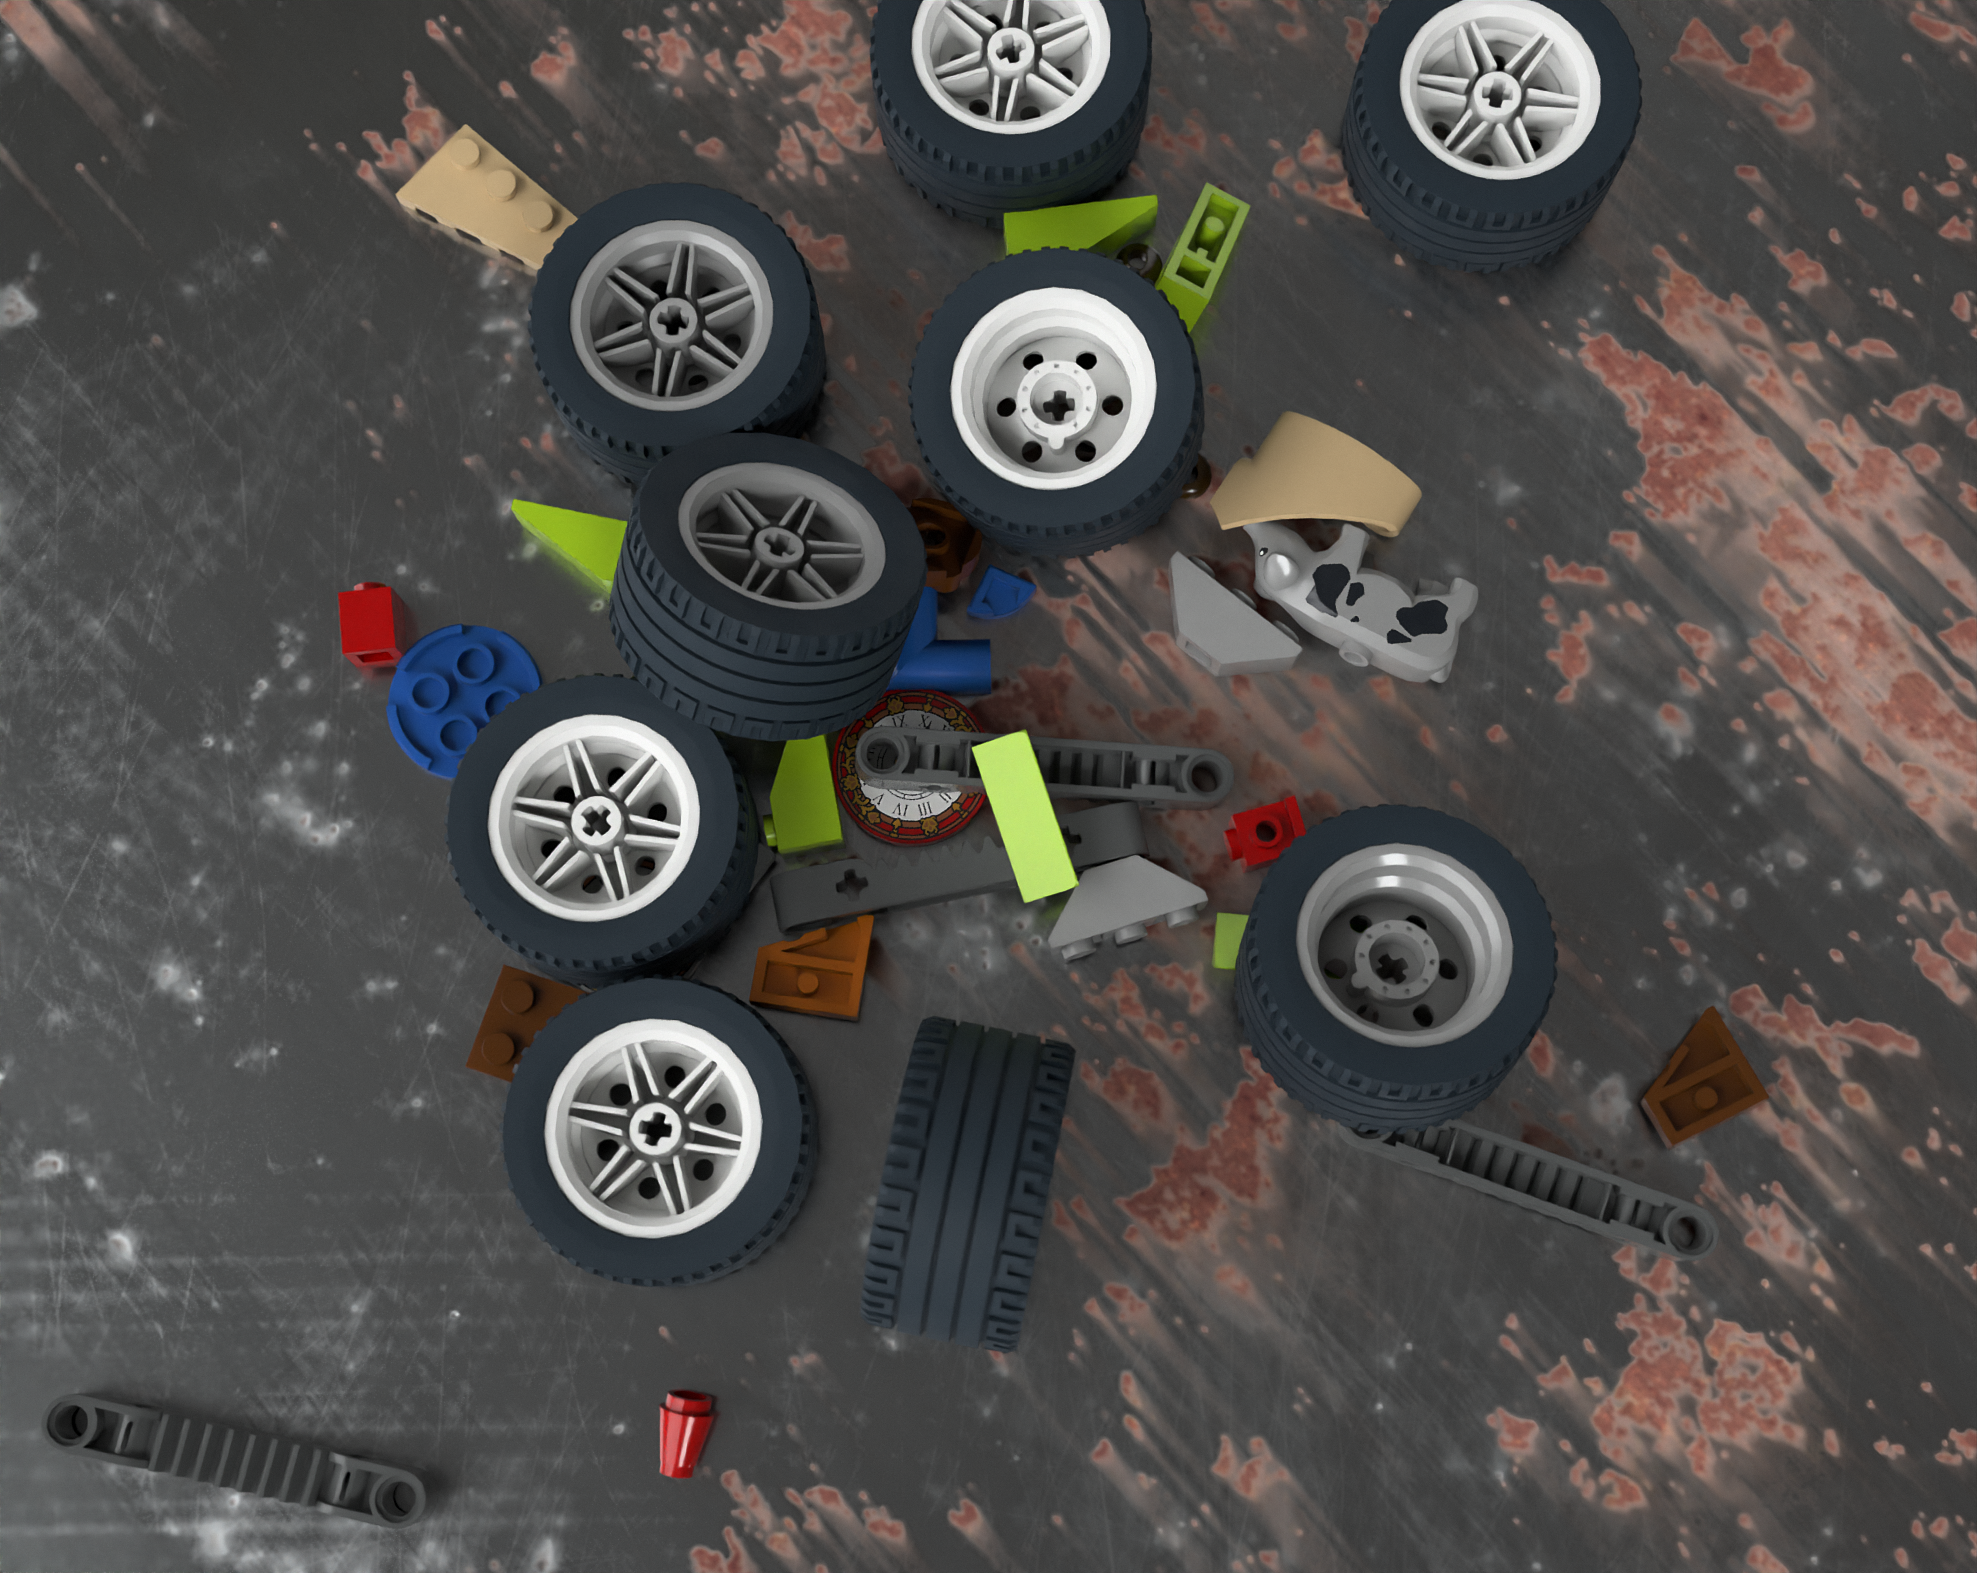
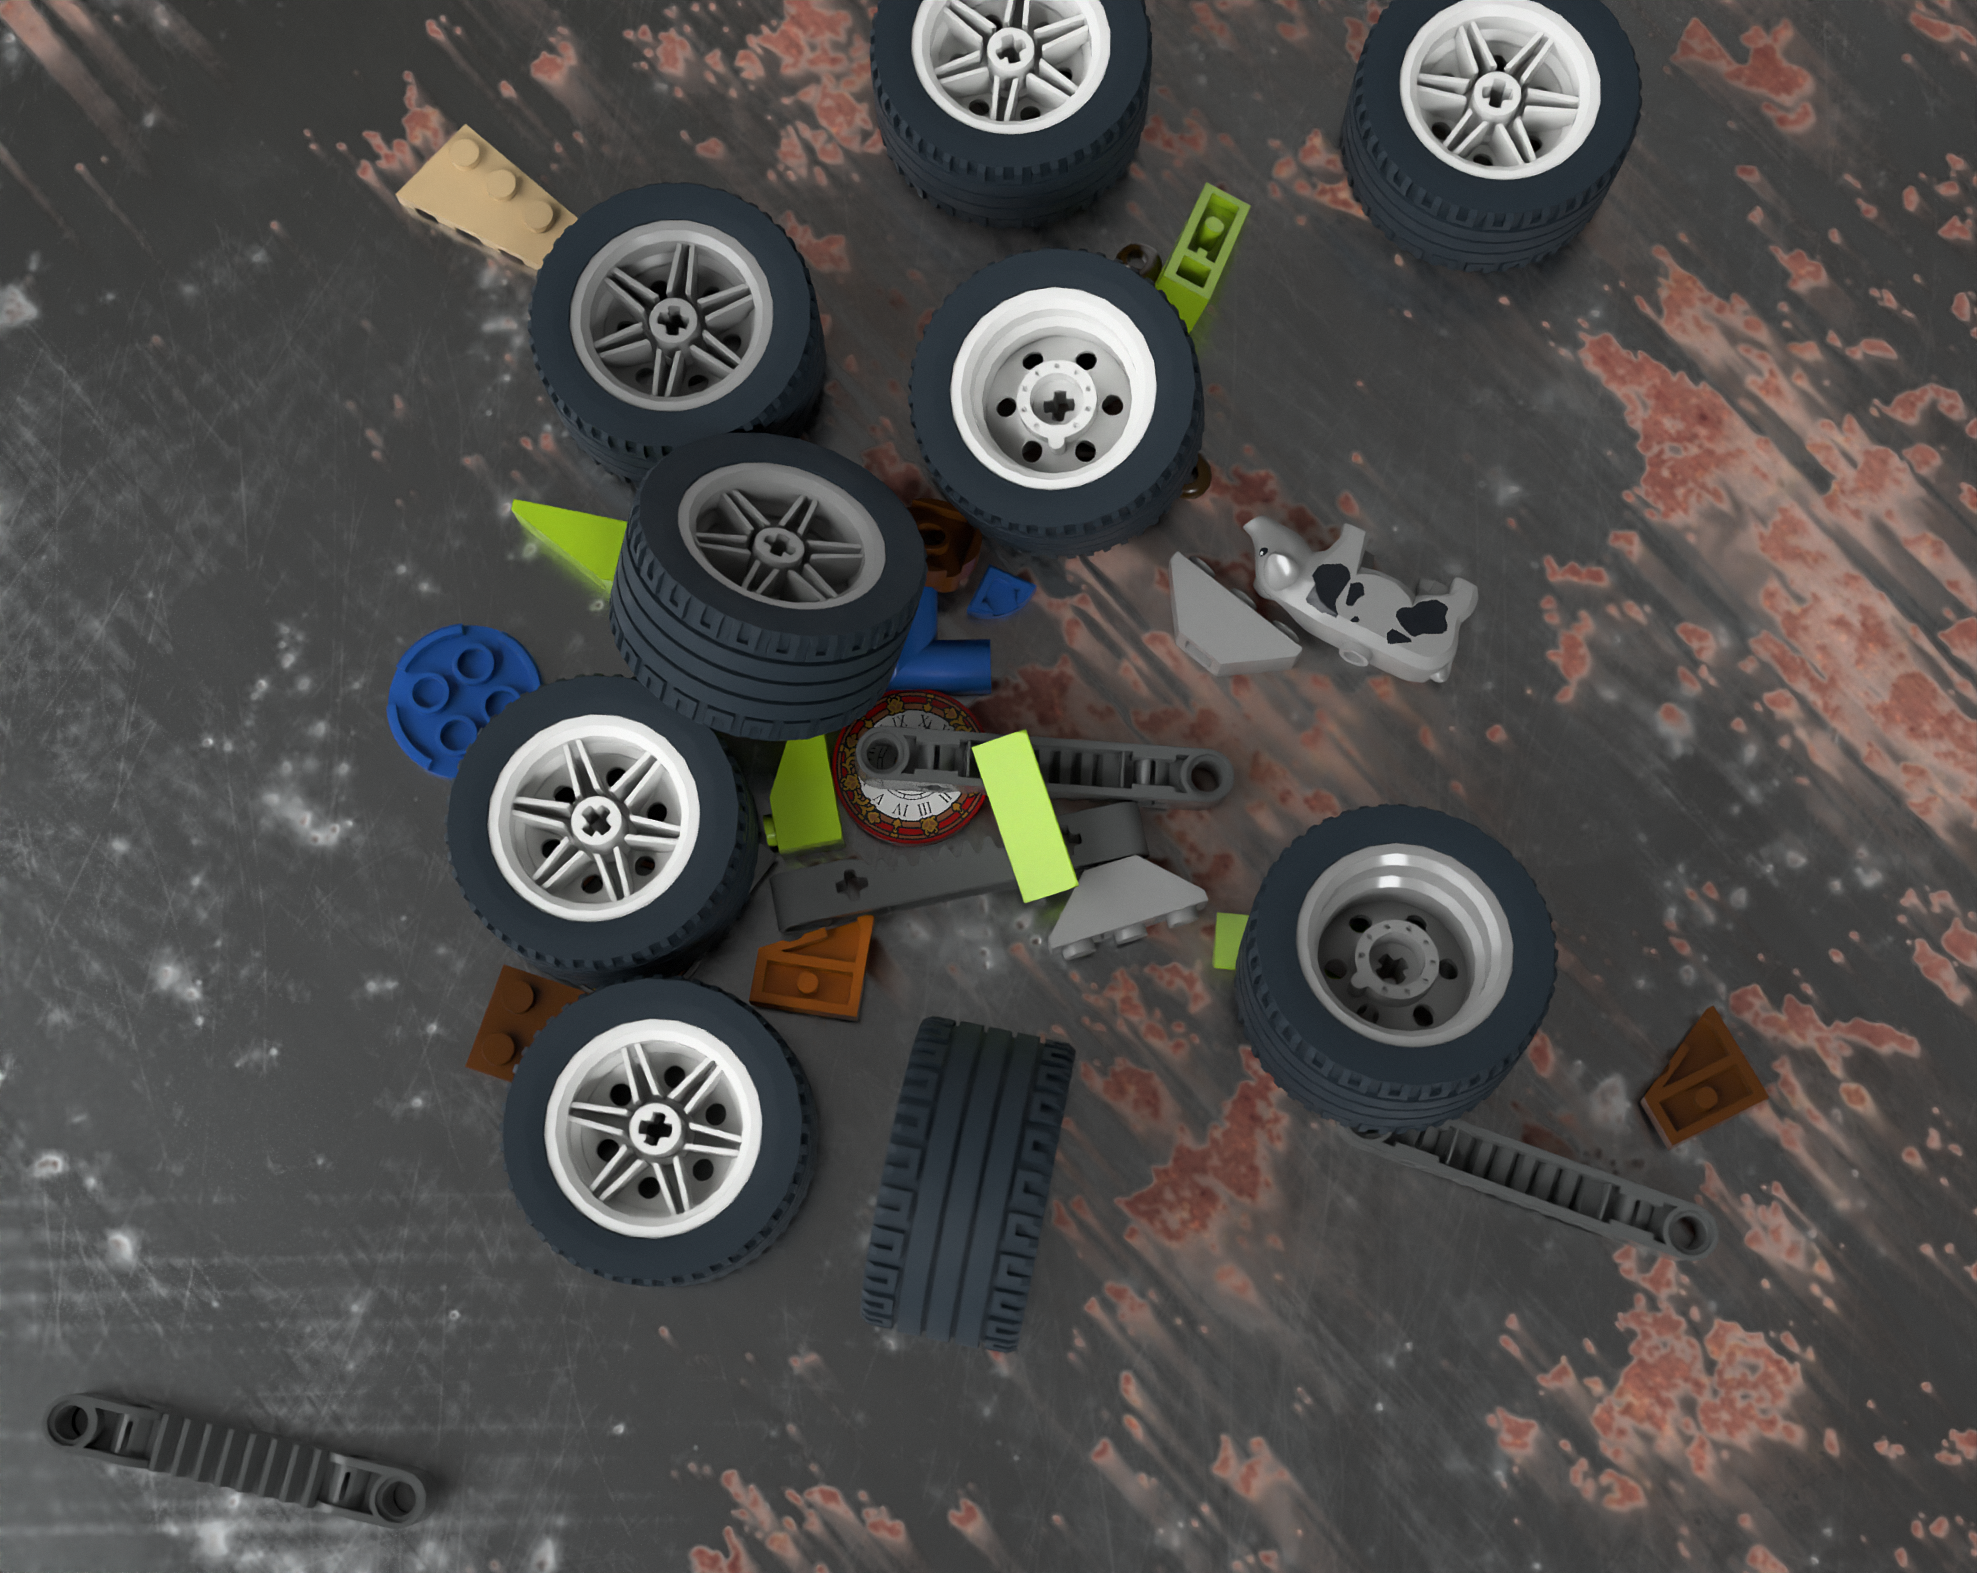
red brick [338,582,407,667] -> none
red cone [659,1389,715,1479] -> none
lime slope [1003,195,1158,257] -> none
tan panel [1210,411,1422,537] -> none
red brick [1223,795,1306,873] -> none

